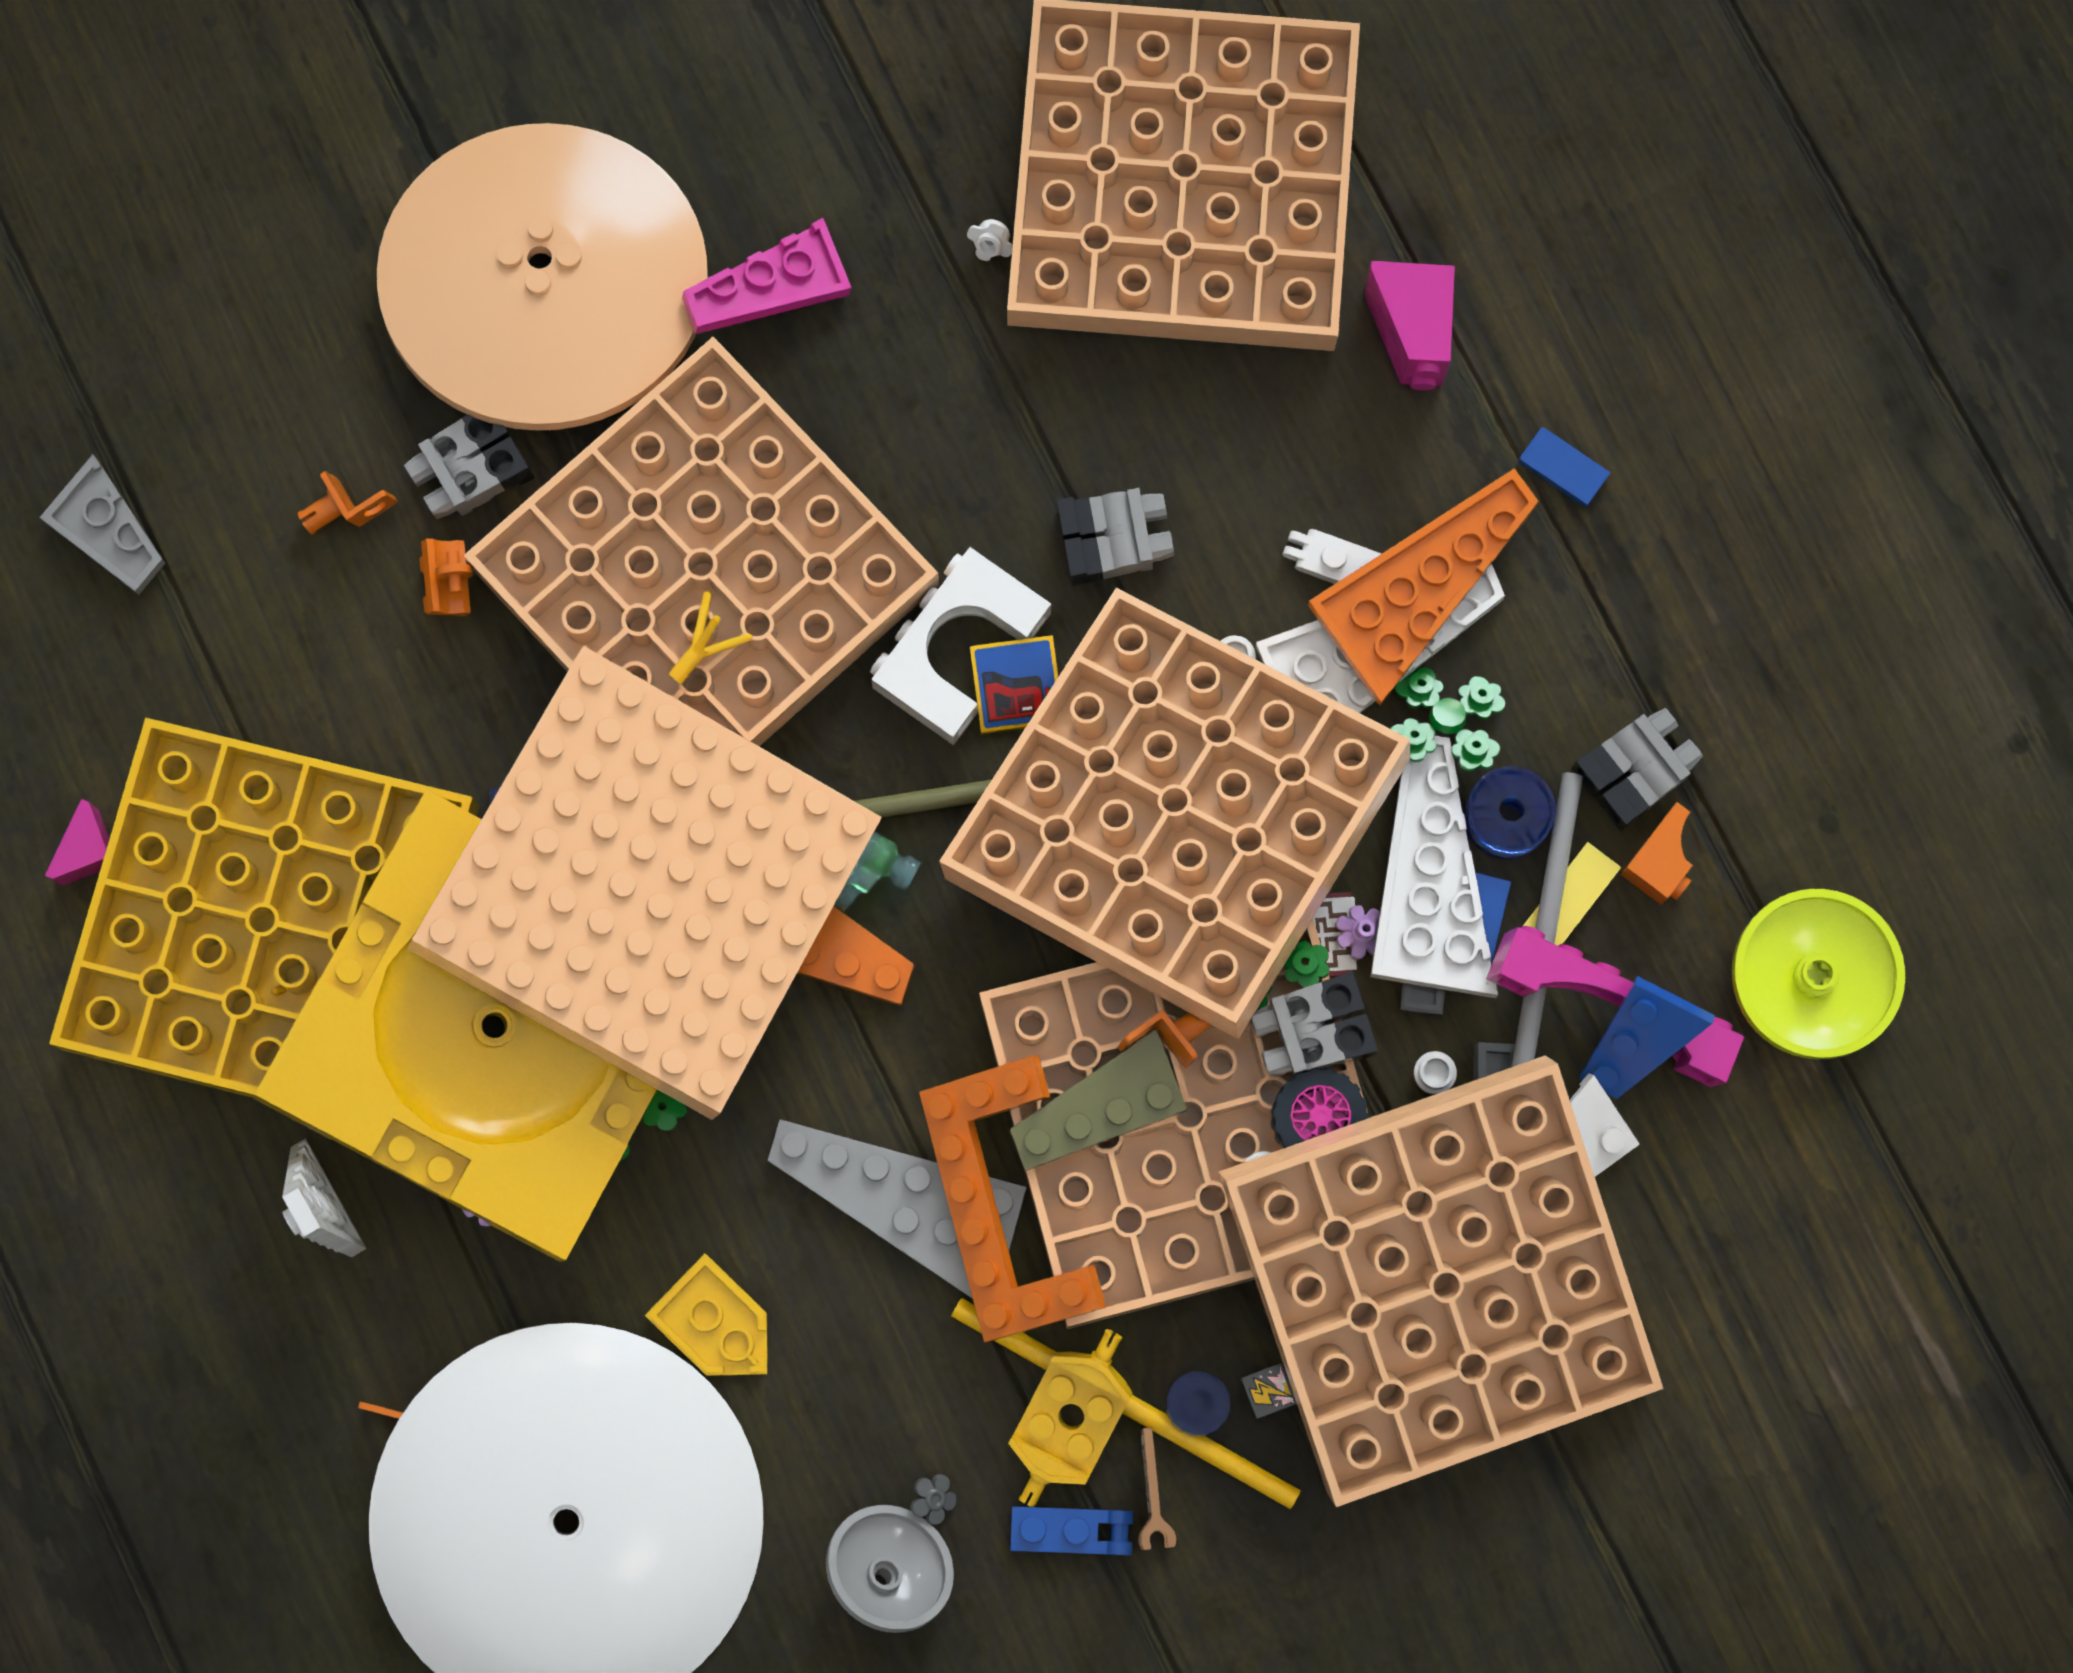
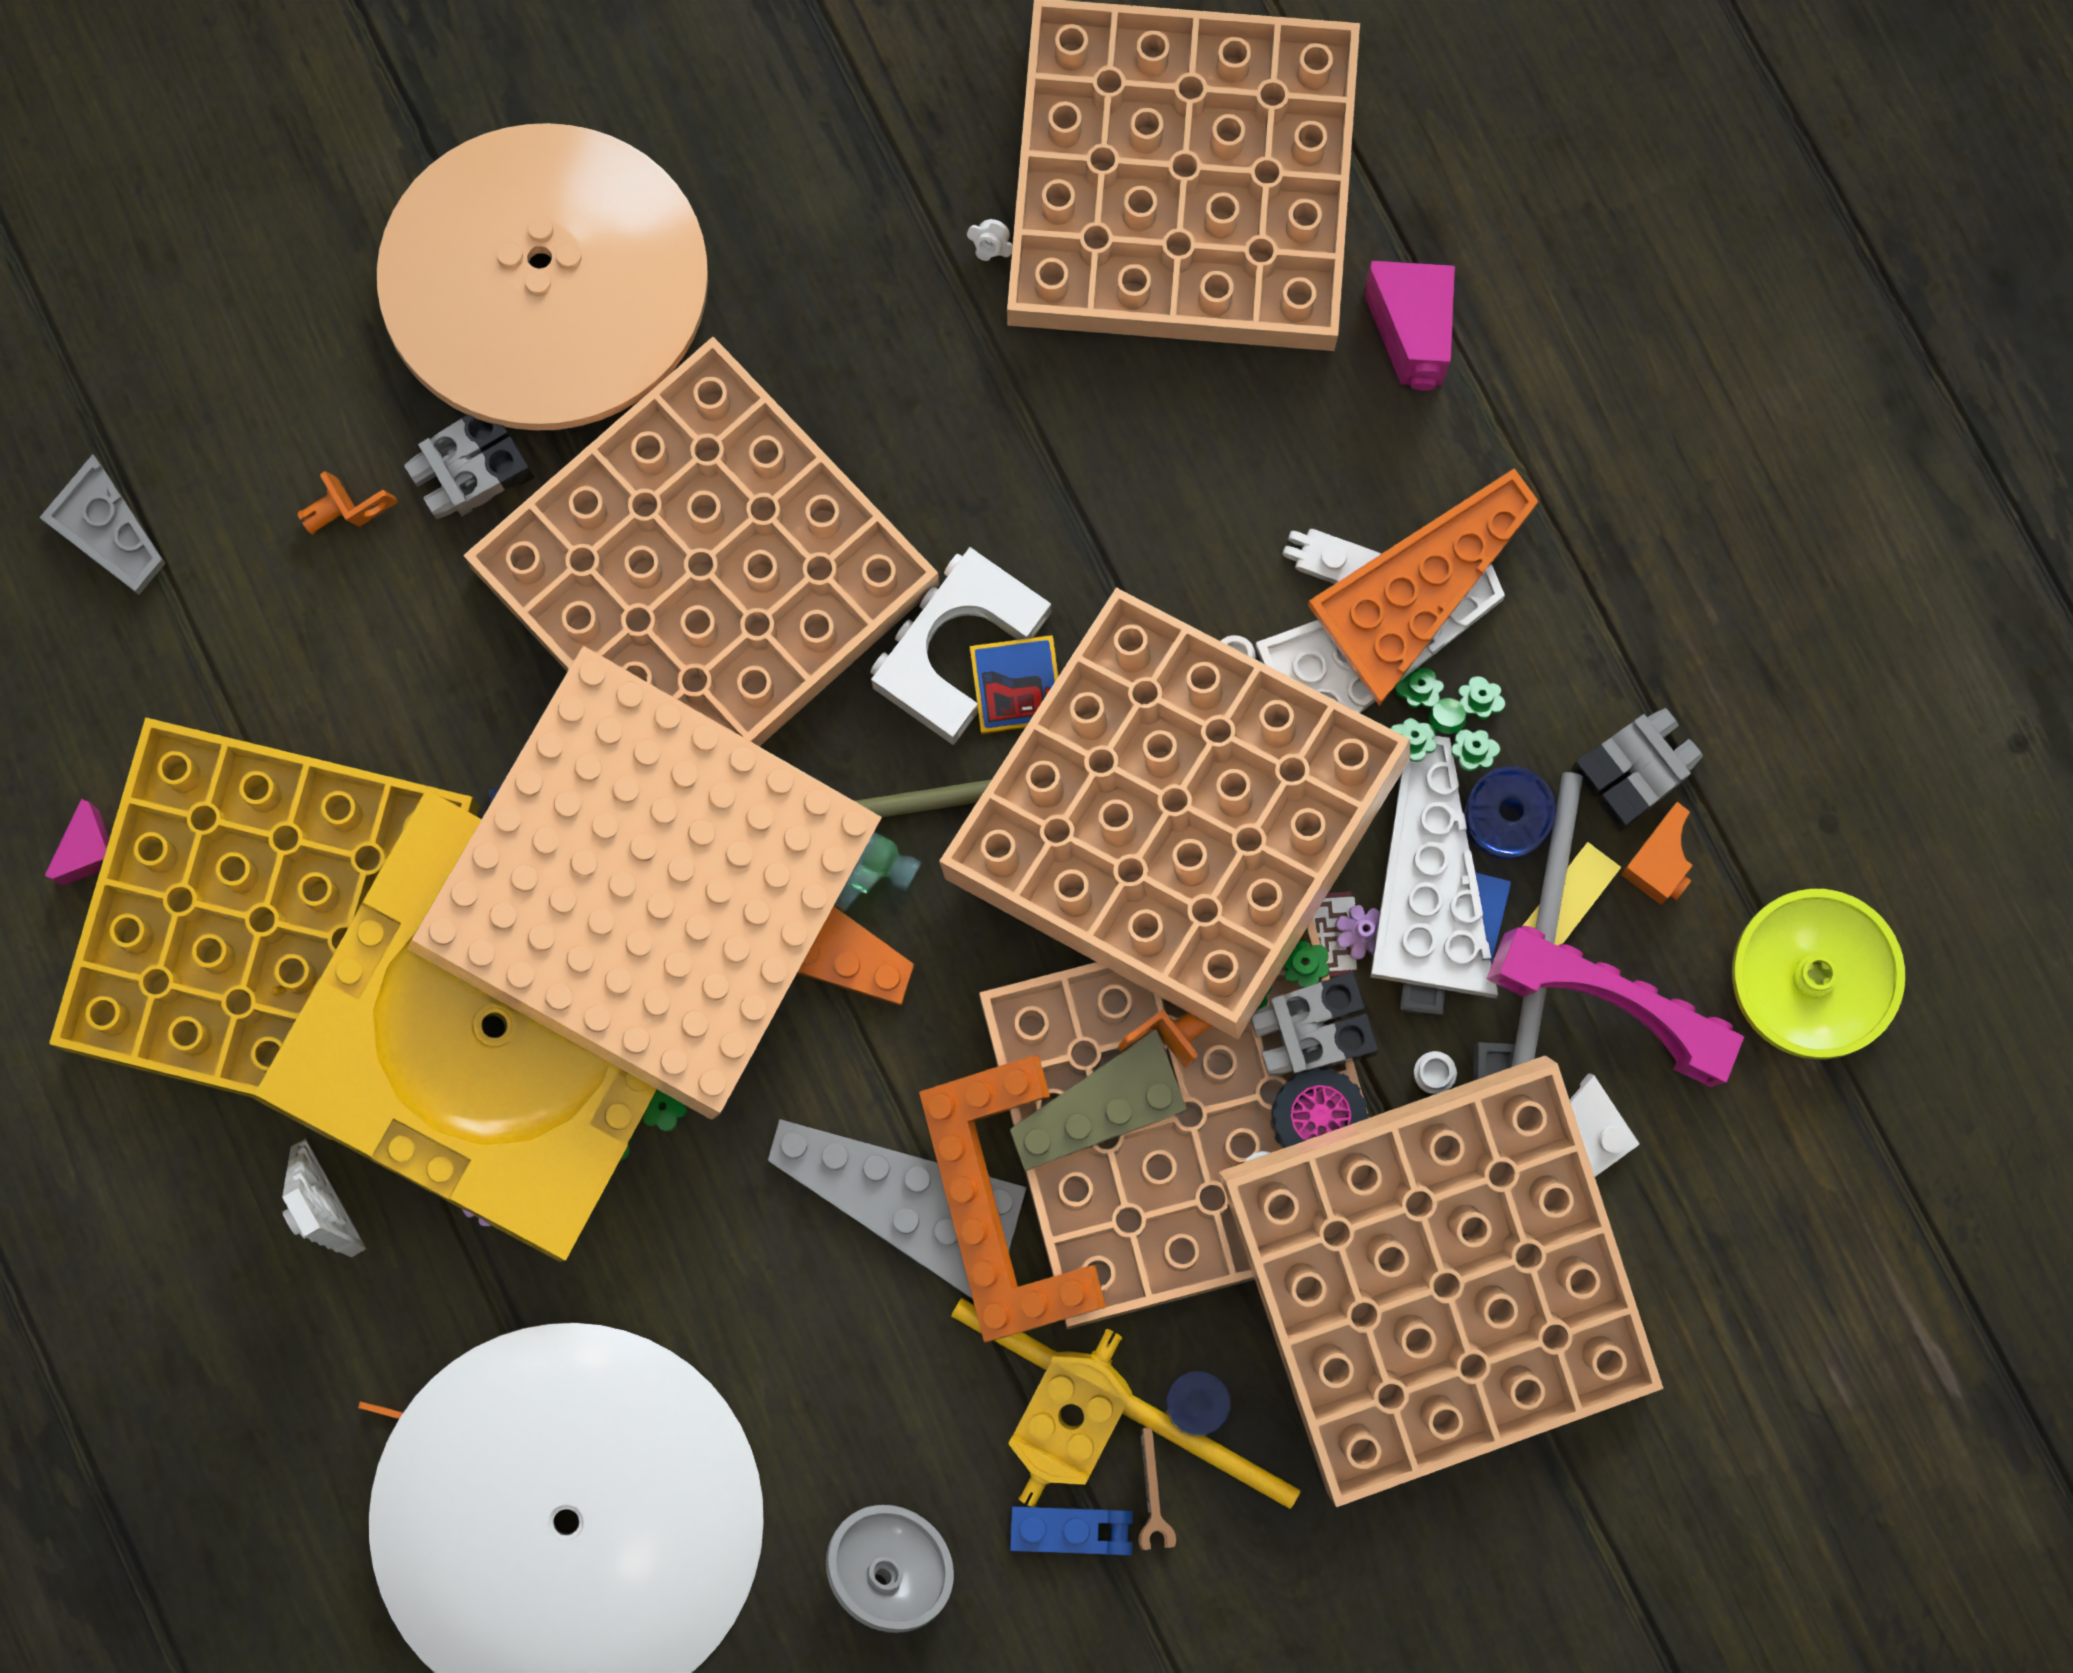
orange hips [419,538,473,616] -> none
yellow tile [645,1254,767,1376] -> none
yellow plant [668,592,753,684] -> none
dark pink wing [682,218,852,334] -> none
dark grey plant [910,1474,956,1525] -> none
light grey hips [1057,488,1174,586] -> none
tile [1241,1363,1297,1419] -> none
blue tile [1517,426,1611,509] -> none
blue wing [1579,976,1715,1099] -> none

